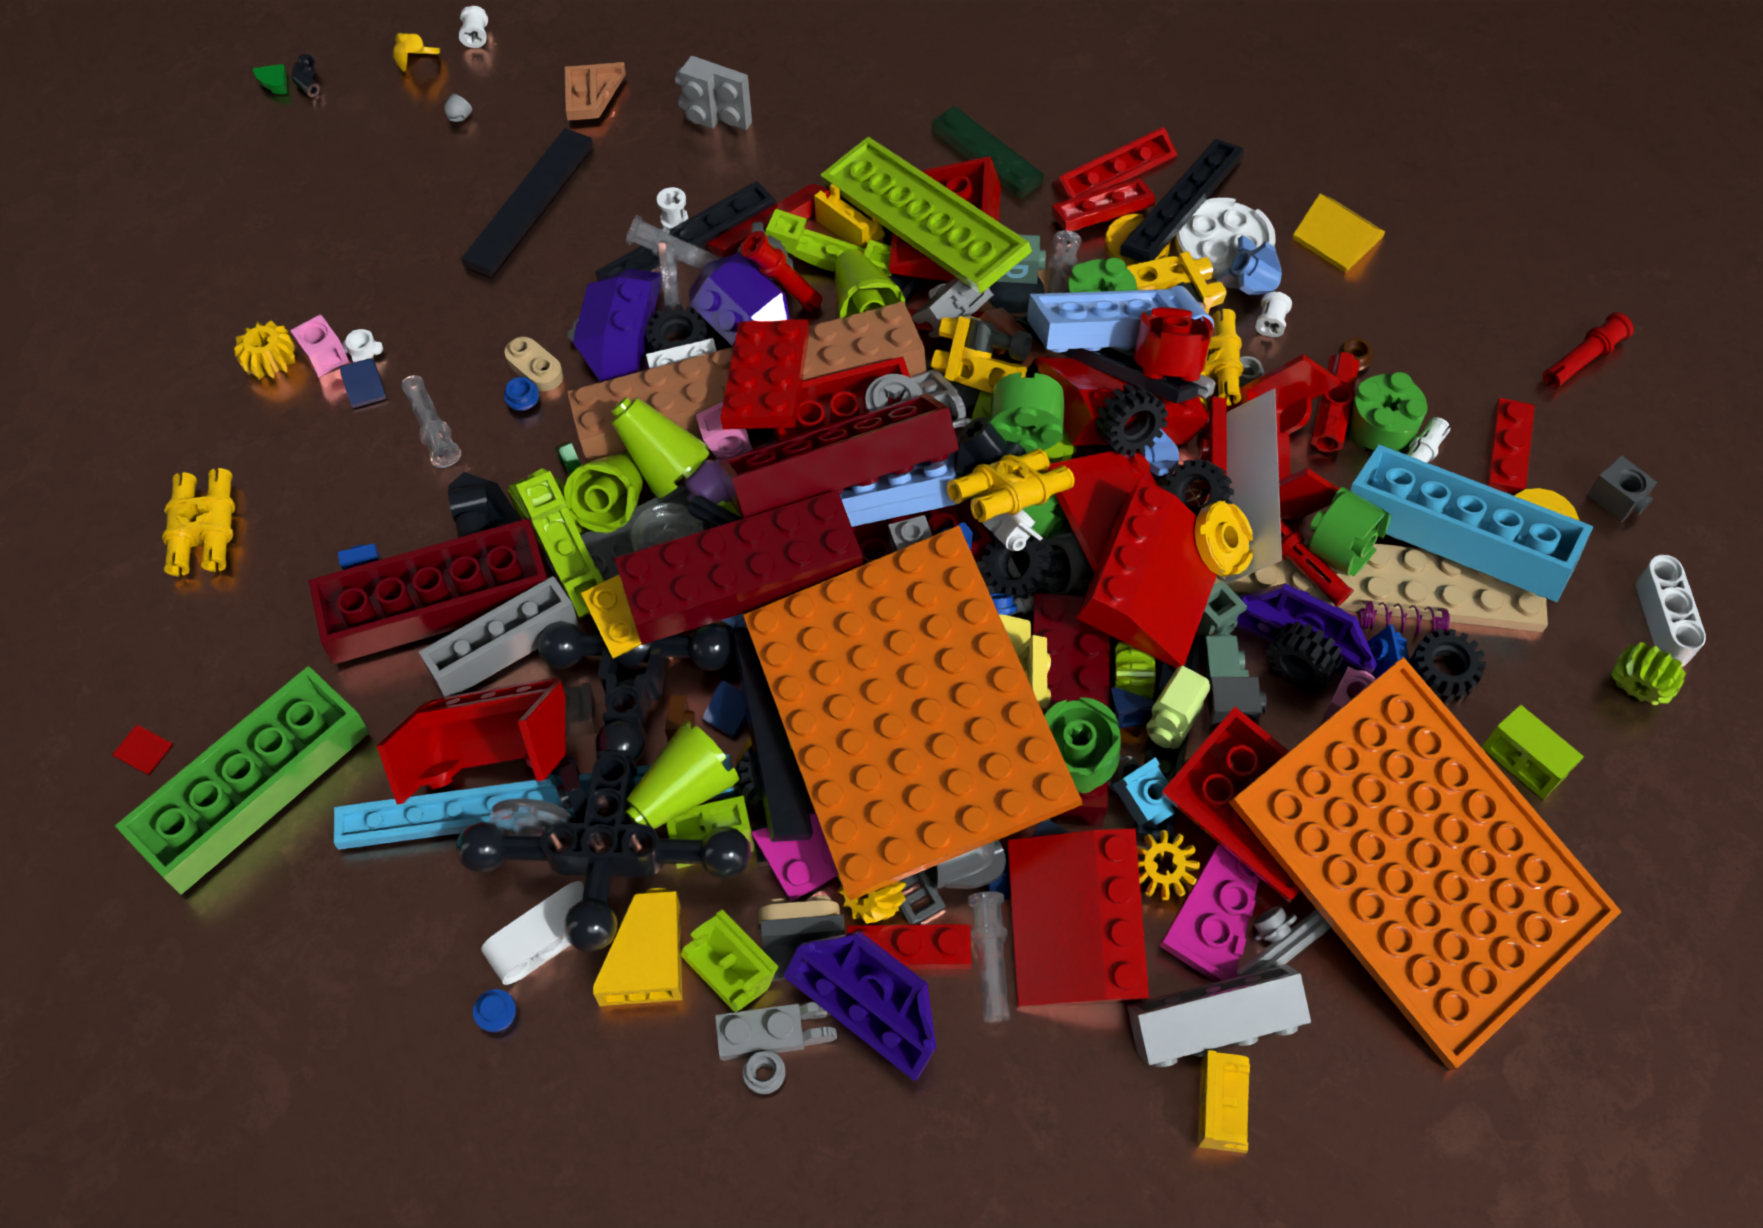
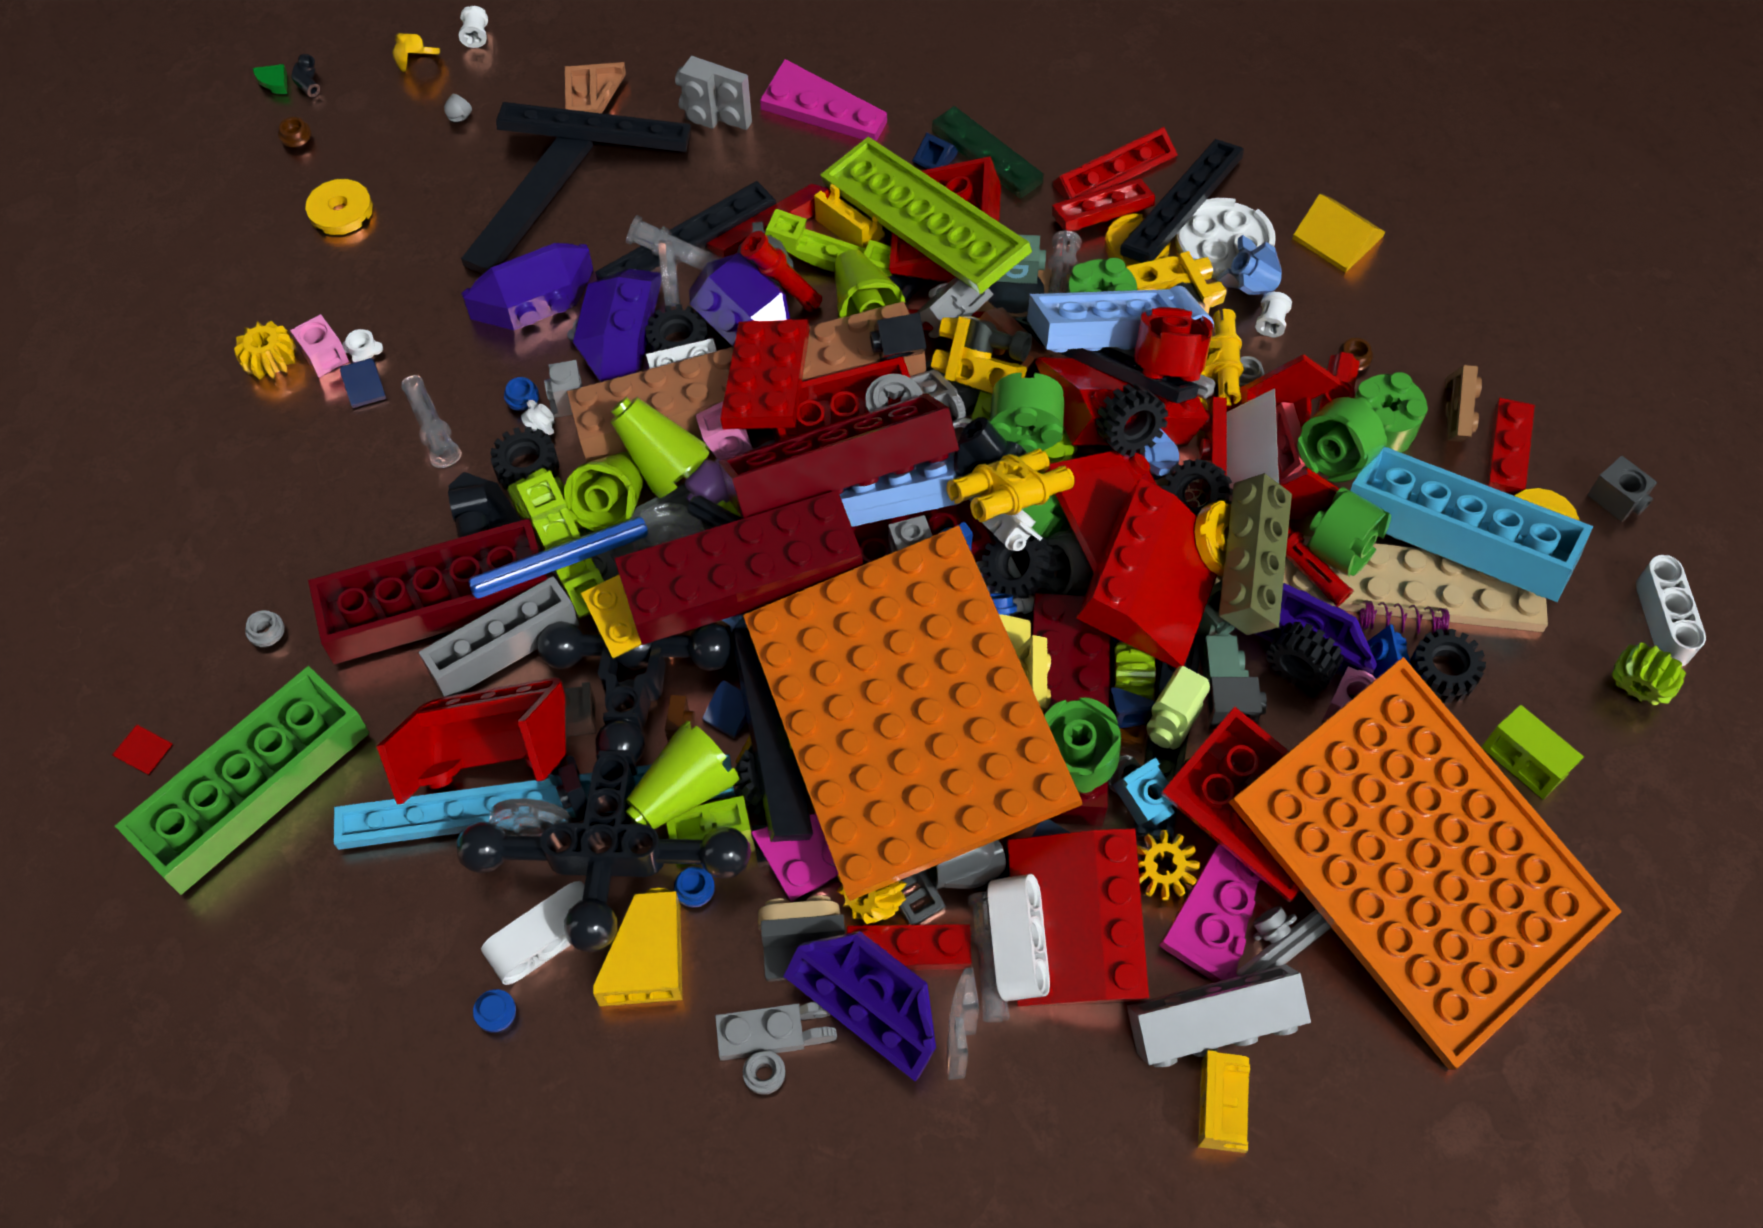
yellow pin [162,468,235,576] -> none
blue plate [338,543,382,570] -> none
tan plate [504,337,563,391] -> none
green tile [555,442,581,476] -> none
white bush [657,187,689,231] -> none
lime hinge [680,909,779,1013] -> none
white pin [1407,417,1451,463] -> none
red pin [1542,312,1634,389] -> none
none -> light grey plate [245,610,285,647]
none -> reddish brown plate [278,117,311,147]
none -> yellow tile [305,179,373,235]
none -> dark purple wedge [461,243,594,330]
none -> blue axle [468,517,648,599]
none -> black tyre [490,426,559,490]
none -> black tile [496,102,691,152]
none -> white plate [521,400,555,435]
none -> light grey brick [544,360,583,418]
none -> blue plate [674,867,715,907]
none -> dark pink wing [760,59,887,142]
none -> black brick [870,312,927,362]
none -> dark blue slope [912,132,958,169]
none -> clear slope [947,968,979,1080]
none -> white beam [988,874,1050,1001]
none -> olive brick [1219,473,1292,635]
none -> coral slope [1276,402,1305,480]
none -> bright green brick [1297,397,1387,483]
none -> medium nougat wing [1445,365,1482,442]

